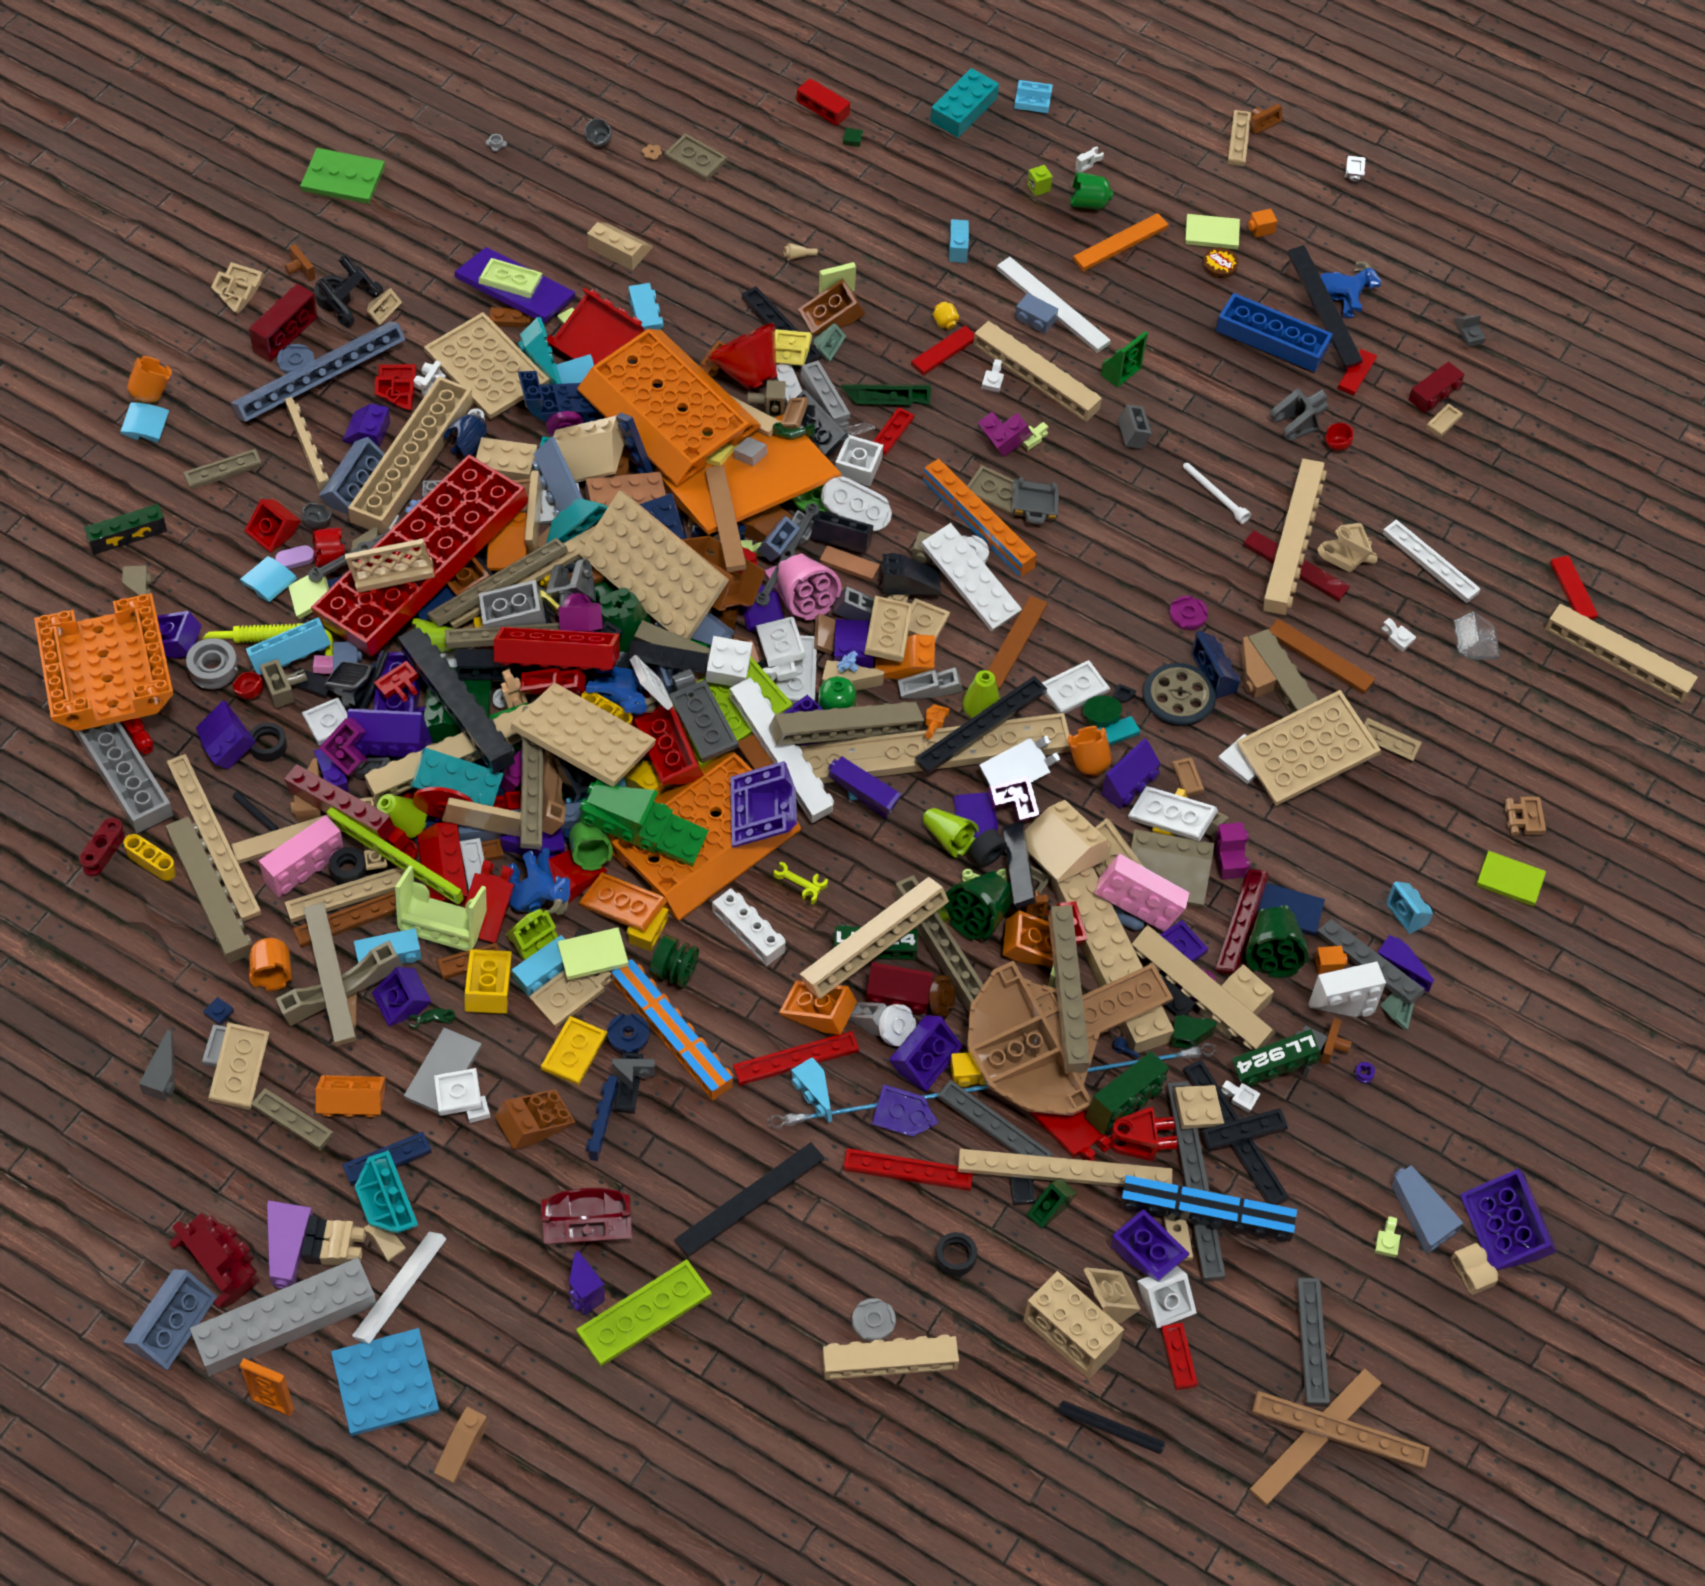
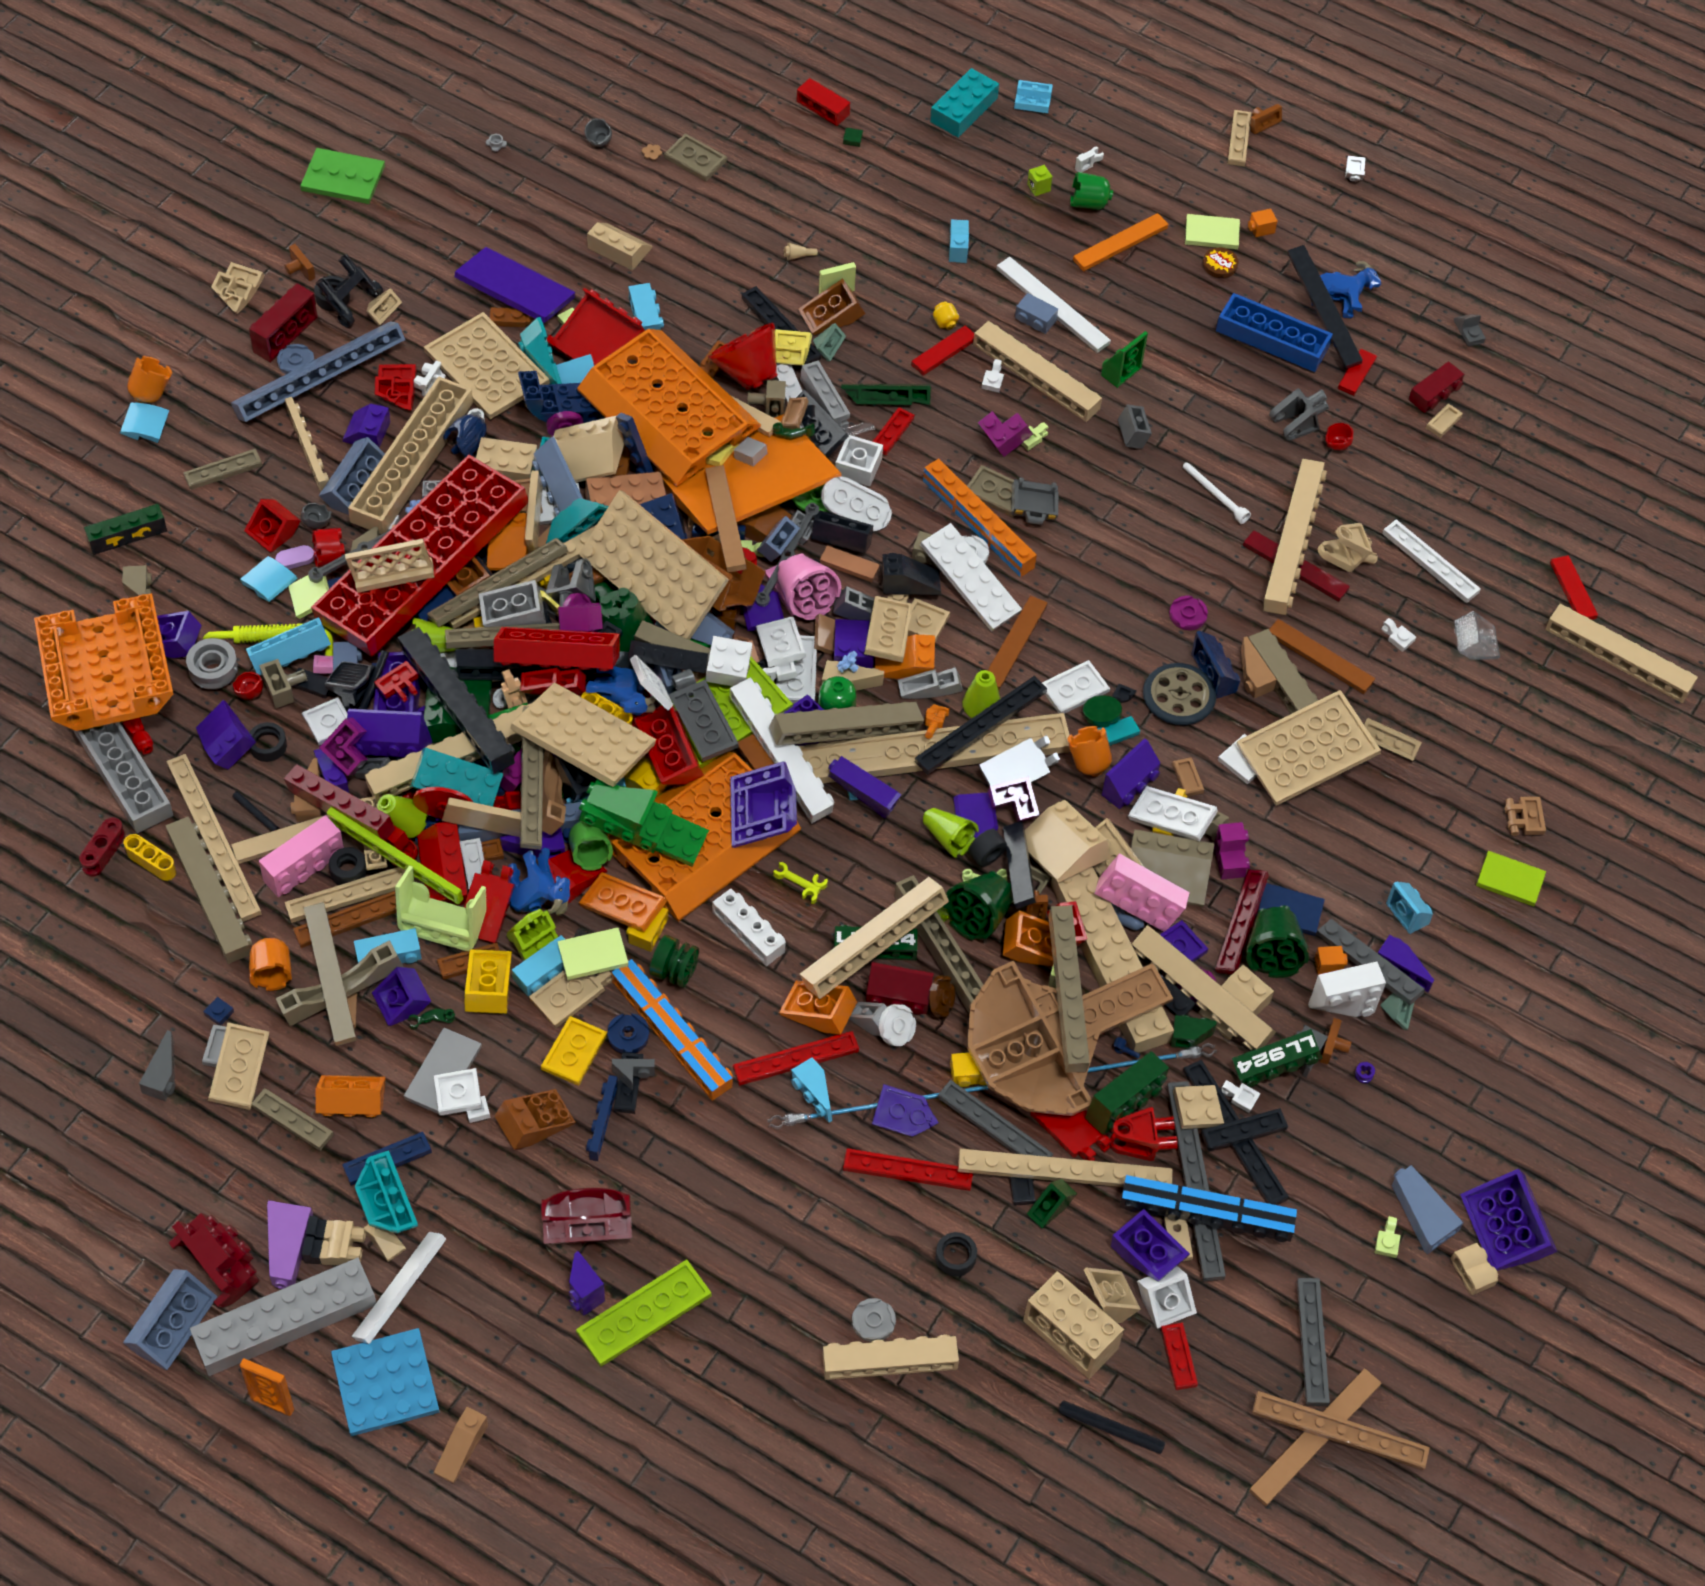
yellowish green tile [479,258,542,298] -> none
black tile [675,1142,824,1258] -> none
dark purple slope [889,1015,963,1091] -> none

